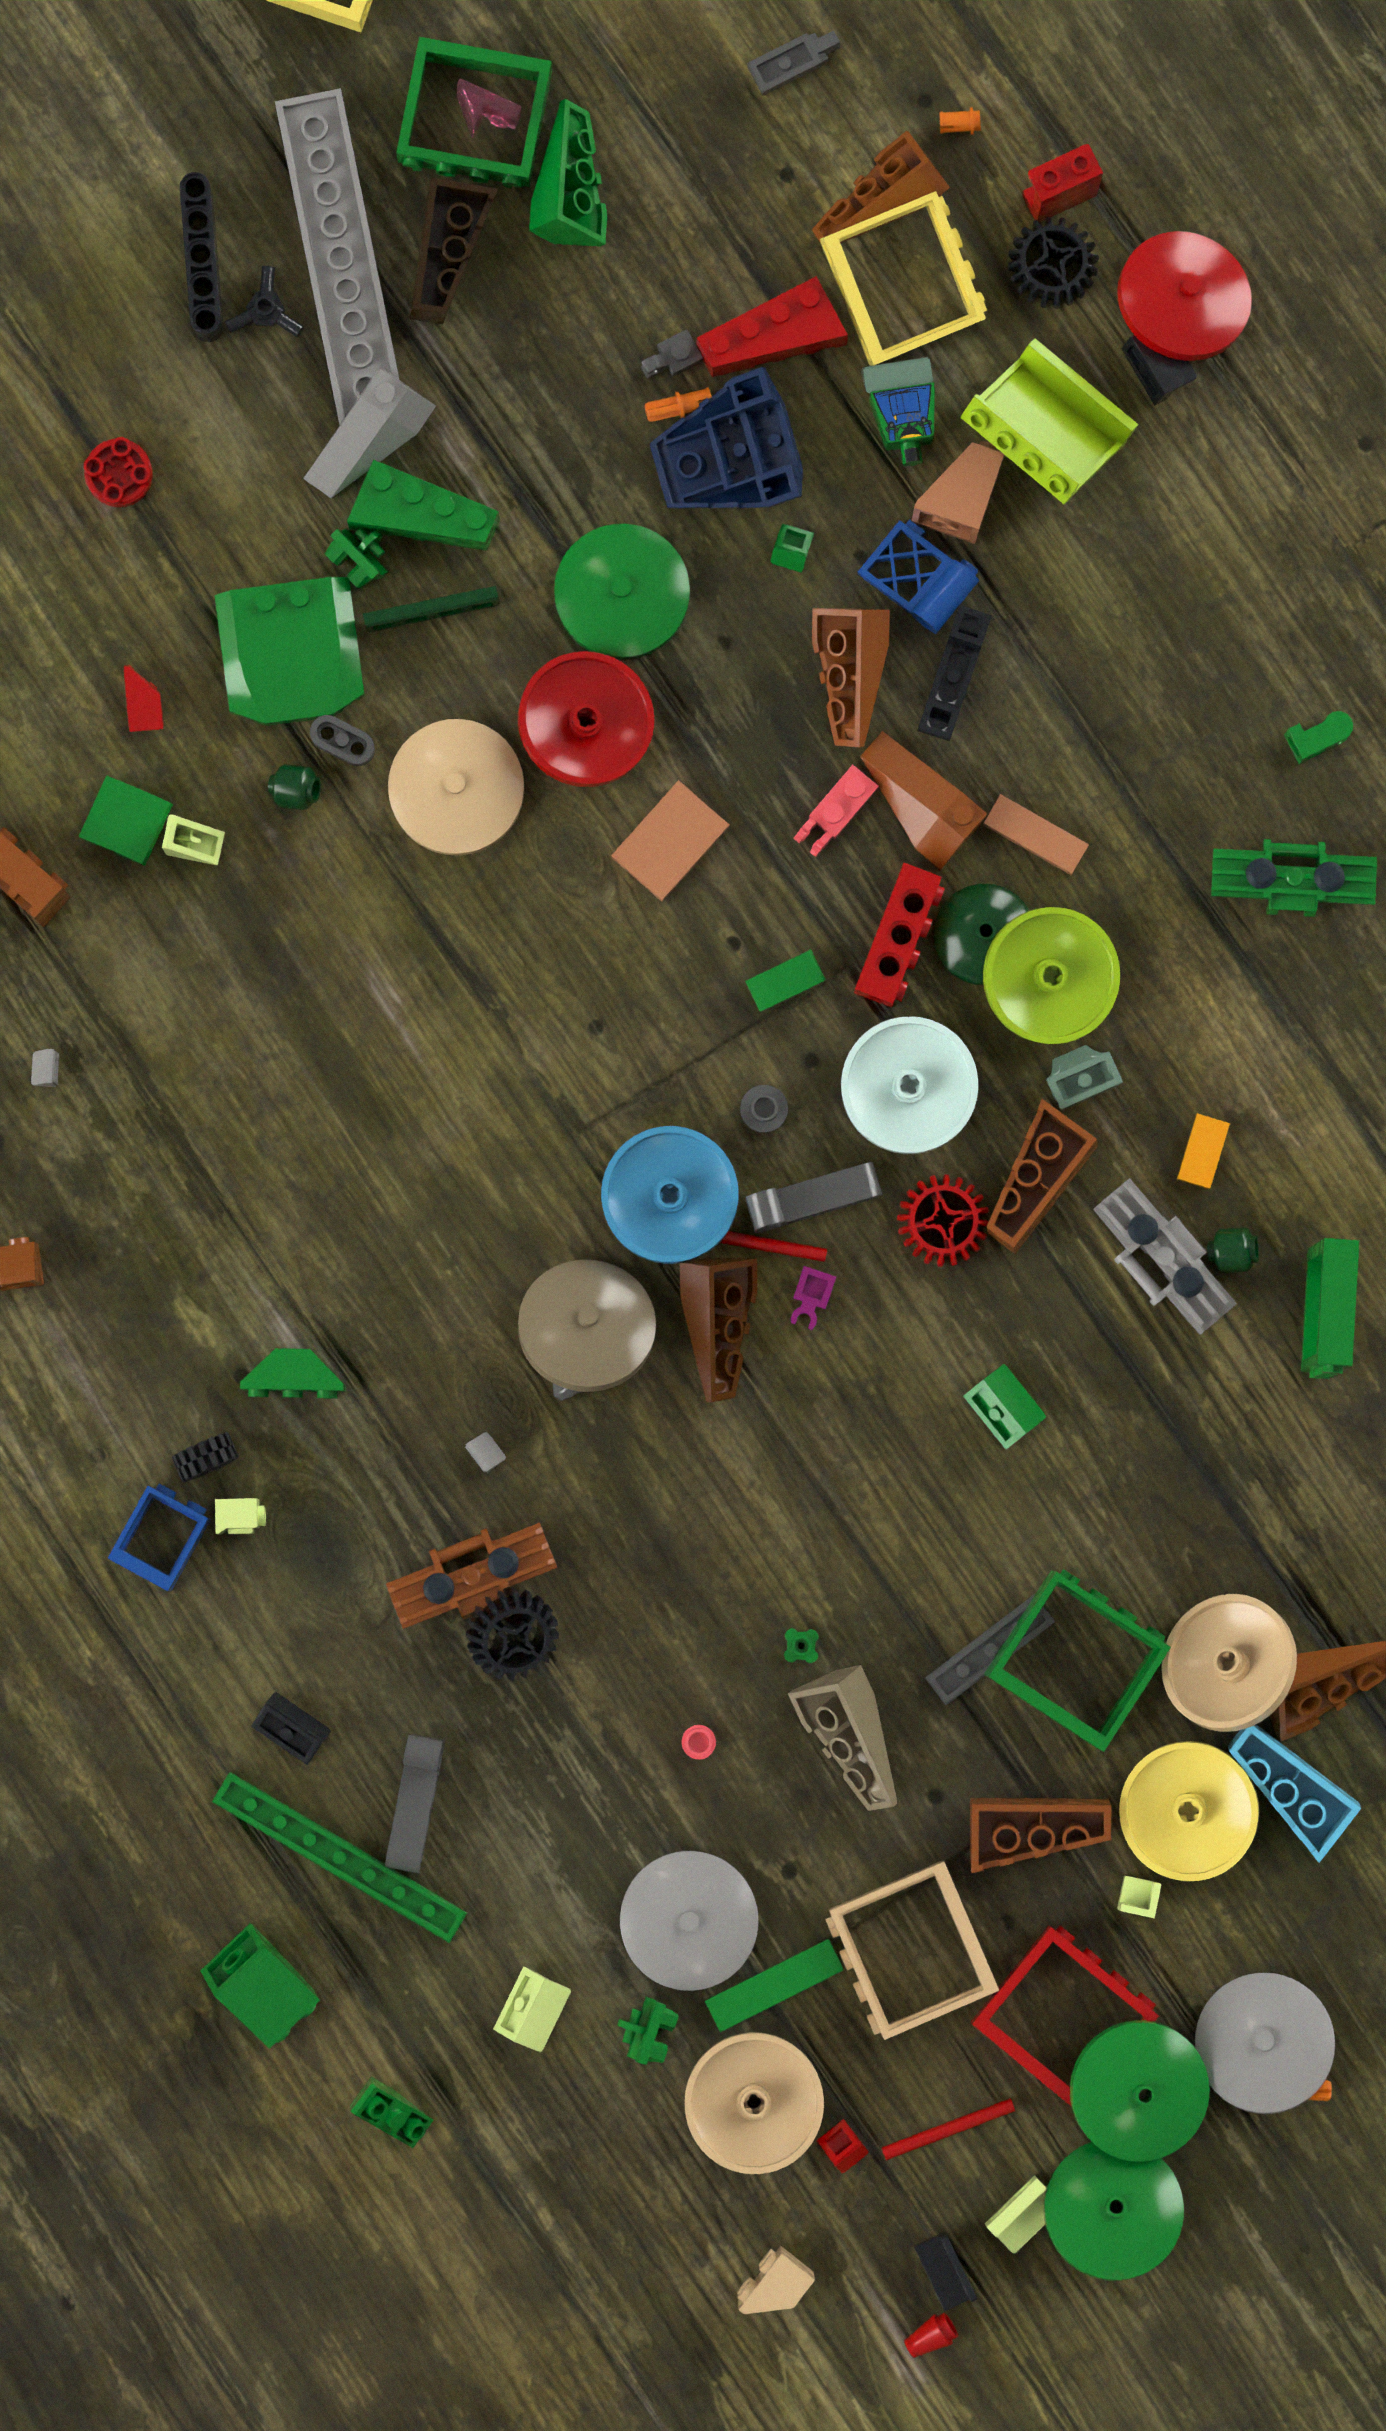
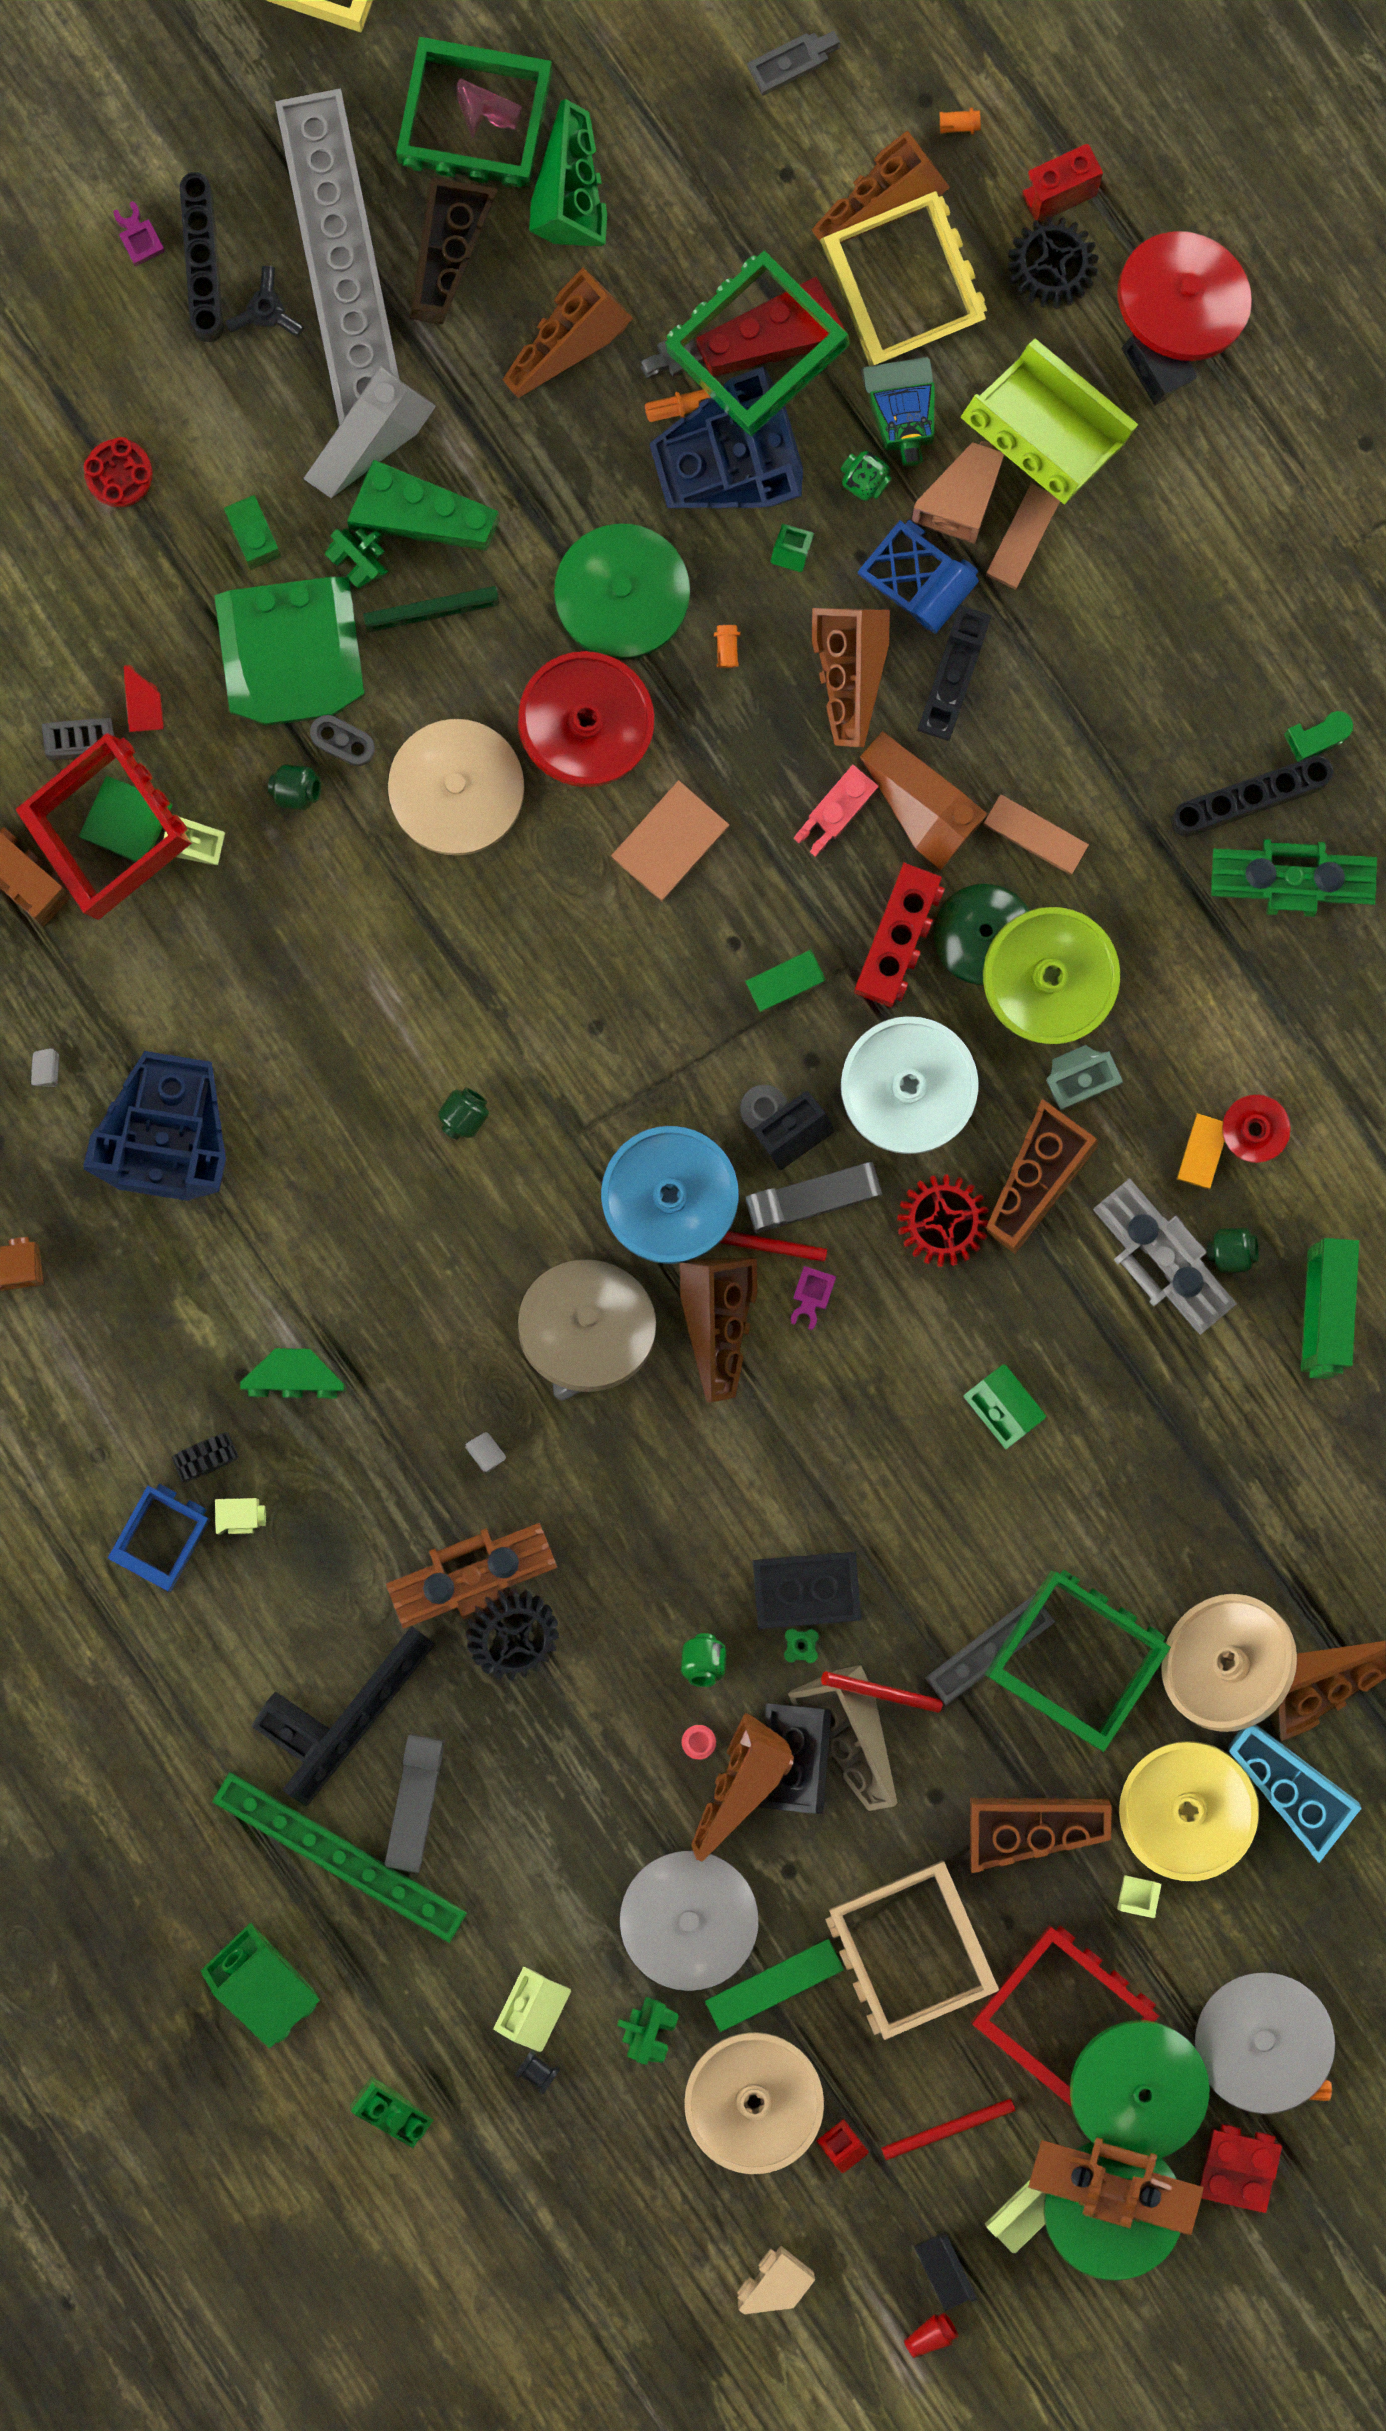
none -> red window [15,733,192,920]
none -> dark grey slope [42,718,114,761]
none -> dark blue wedge [83,1051,226,1201]
none -> magenta plate [113,201,165,267]
none -> green slope [223,495,281,570]
none -> black tile [282,1626,435,1807]
none -> dark green head [438,1087,489,1140]
none -> dark orange wedge [502,267,633,398]
none -> black bush [514,2050,560,2095]
none -> green window [665,250,850,437]
none -> green head [681,1633,727,1687]
none -> dark orange wedge [691,1713,794,1862]
none -> orange pin [714,625,740,668]
none -> black panel [752,1090,835,1170]
none -> black plate [752,1551,861,1629]
none -> black plate [758,1704,832,1814]
none -> red bar [821,1671,943,1713]
none -> green head [840,450,892,501]
none -> nougat tile [986,483,1060,590]
none -> dark orange piece [1028,2137,1204,2236]
none -> black beam [1171,756,1333,837]
none -> red plate [1199,2124,1282,2213]
none -> red dish [1222,1094,1291,1163]

